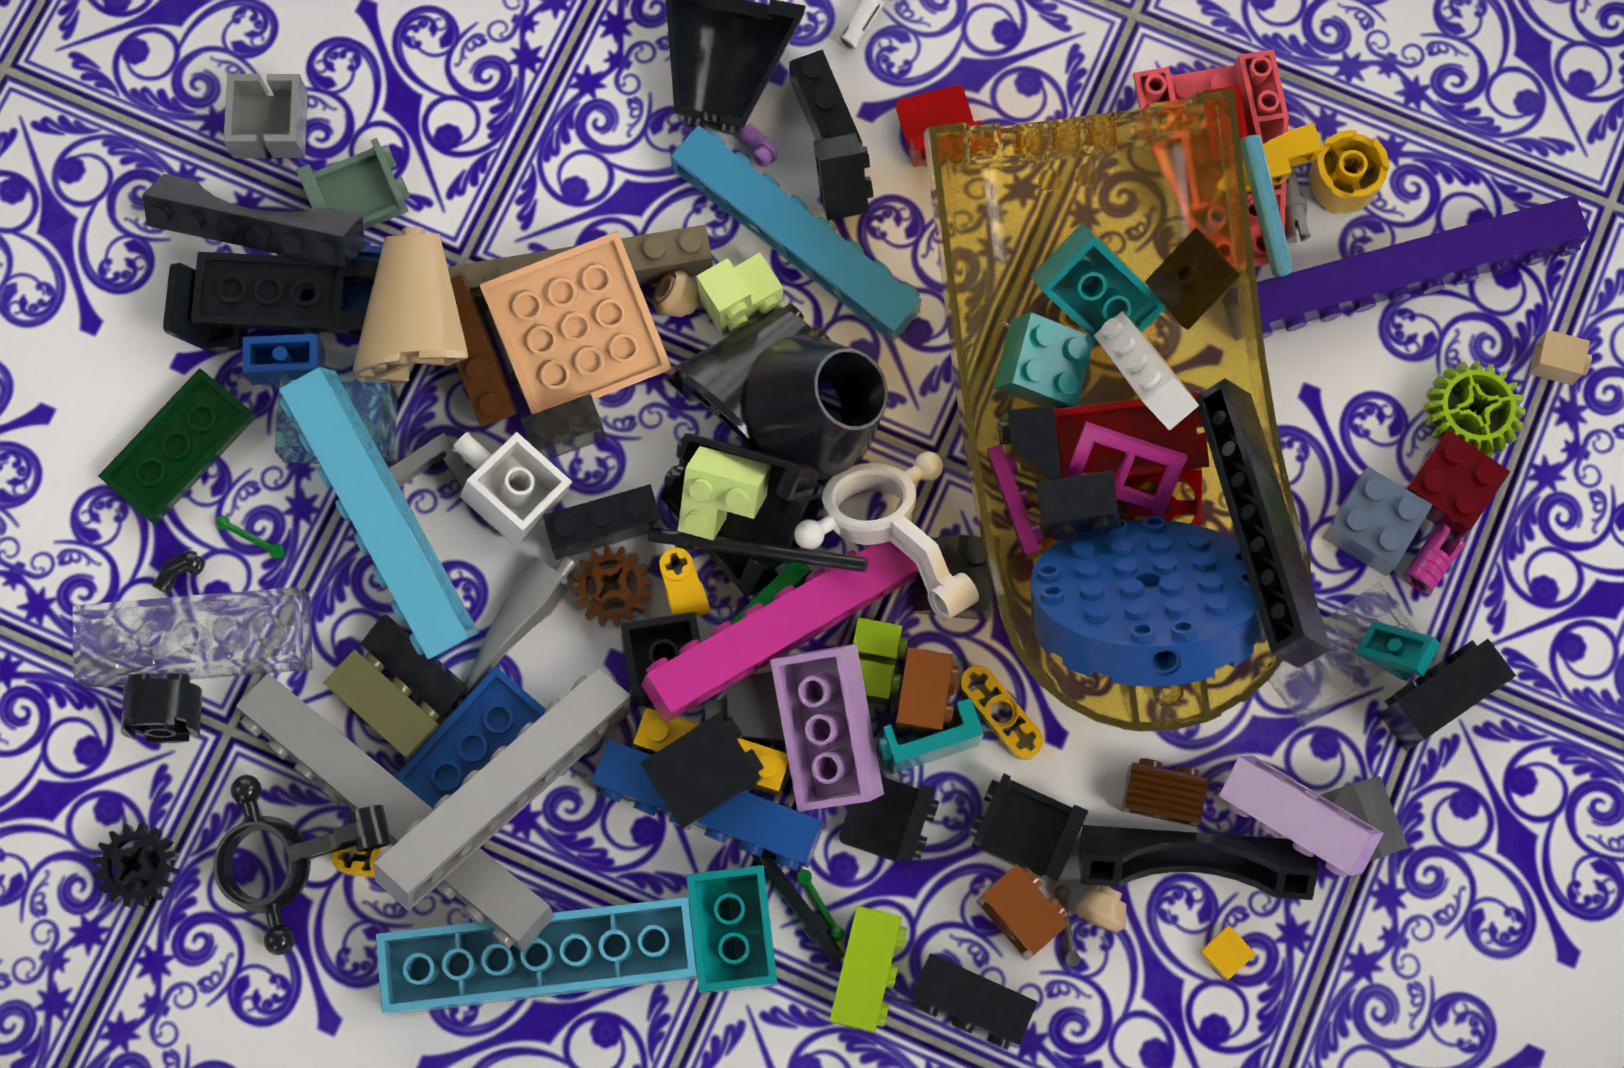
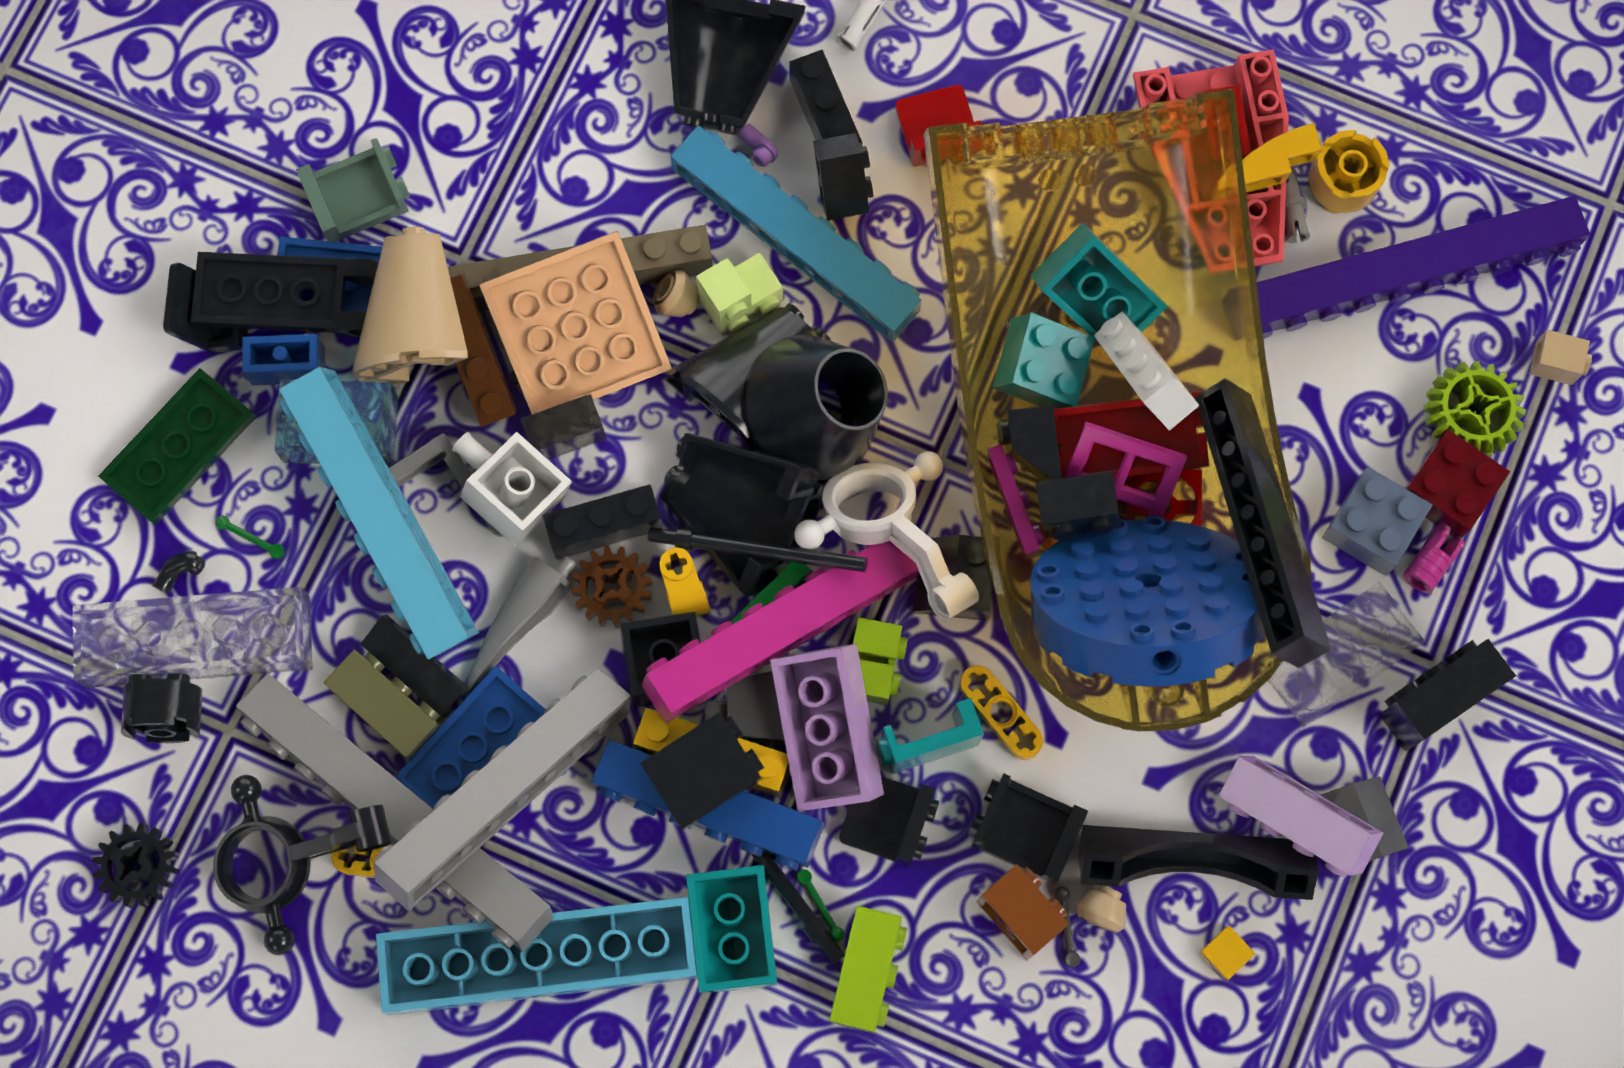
black arch [142,174,365,268] -> none
light grey piece [224,74,308,158] -> none
yellowish green brick [678,446,771,540] -> none
dark orange brick [894,647,959,739] -> none
black brick [910,953,1038,1050] -> none
reddish brown brick [1121,758,1208,827] -> none
dark brown plate [1145,227,1240,330] -> none
medium azure axle [1239,135,1293,277] -> none
teal slope [1356,620,1440,681] -> none

